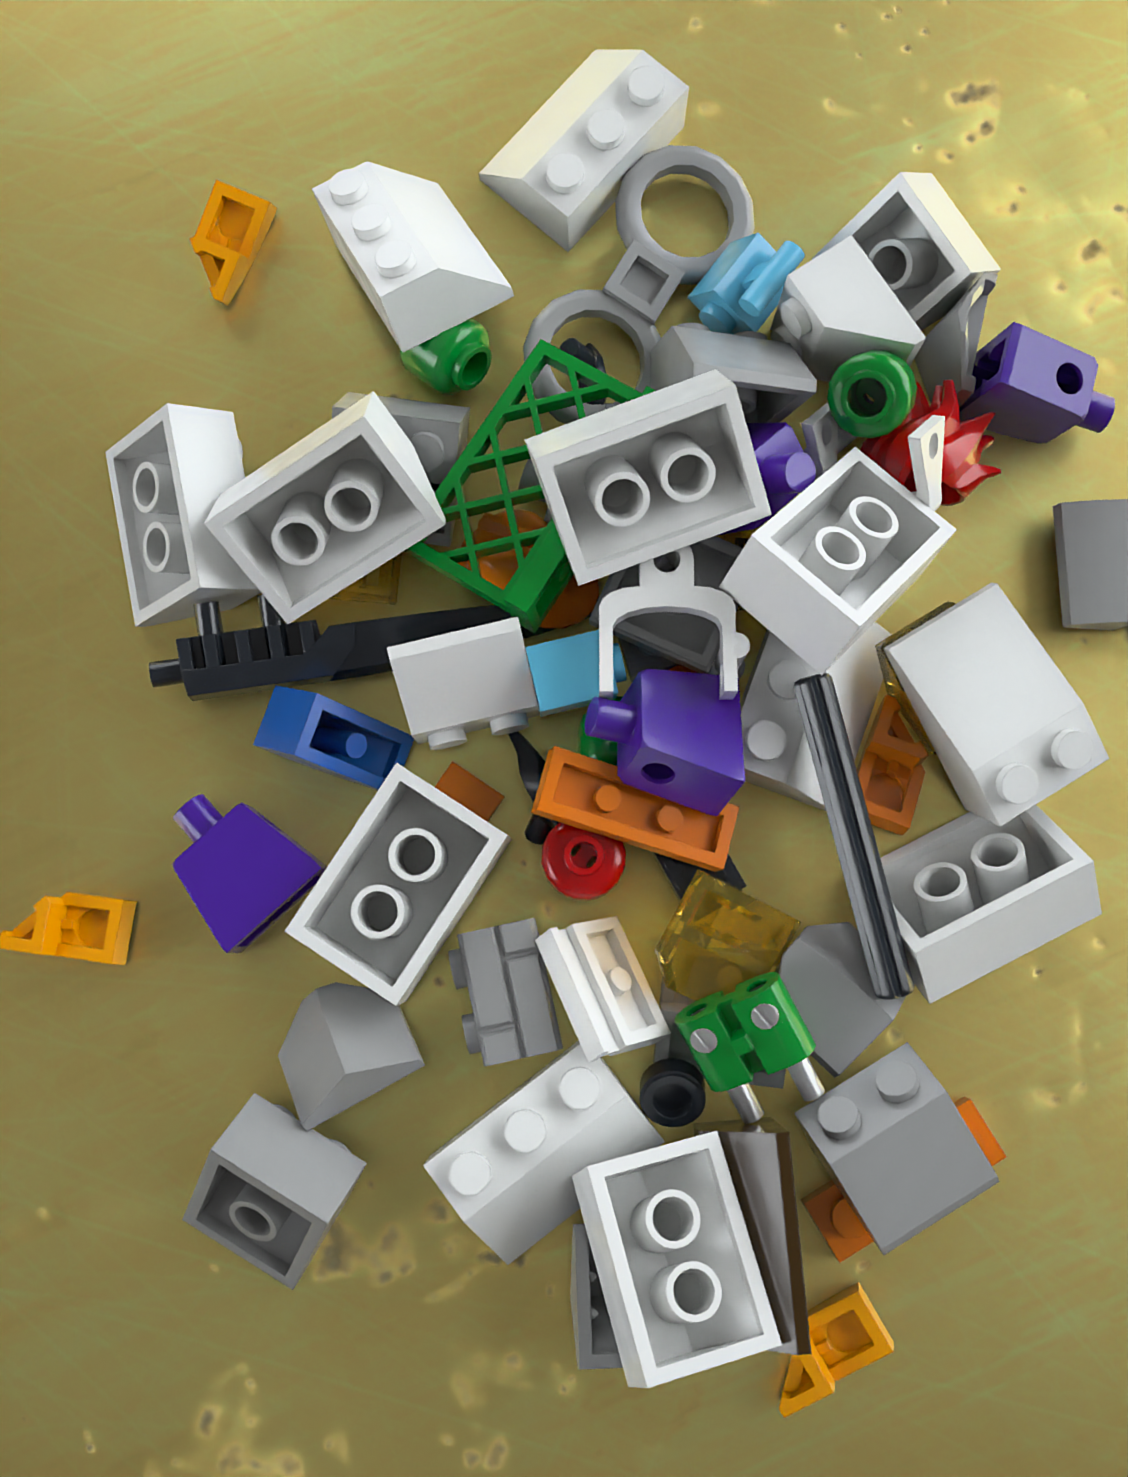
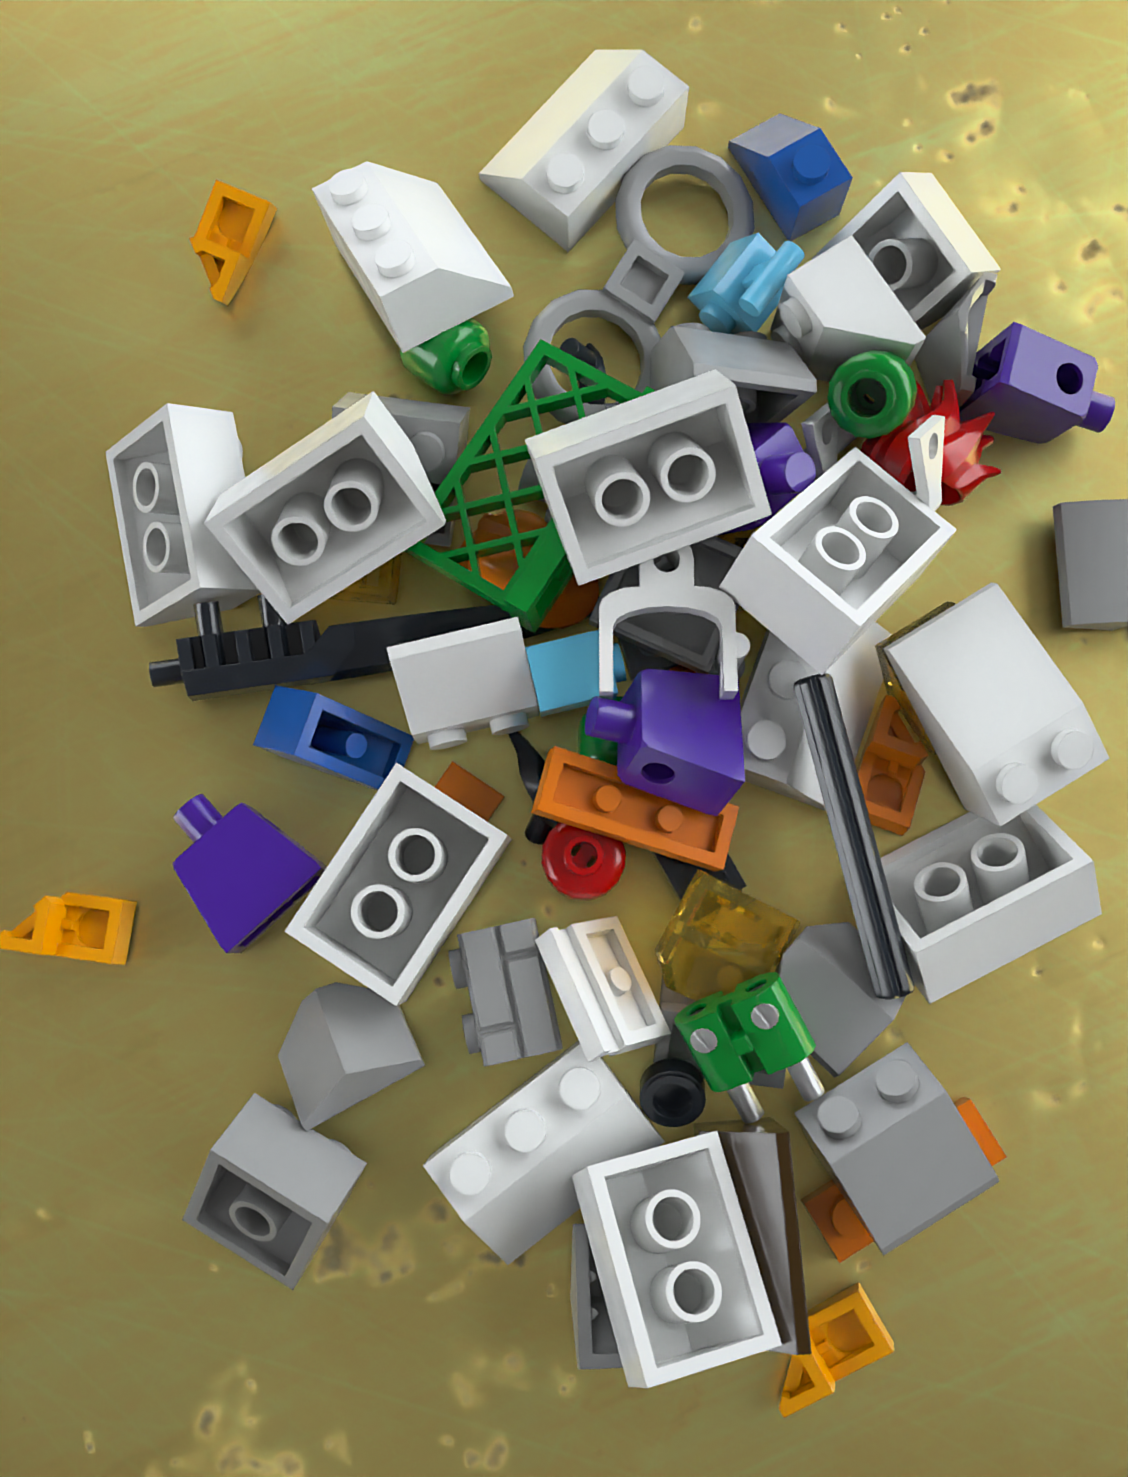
none -> blue slope [728,113,853,241]

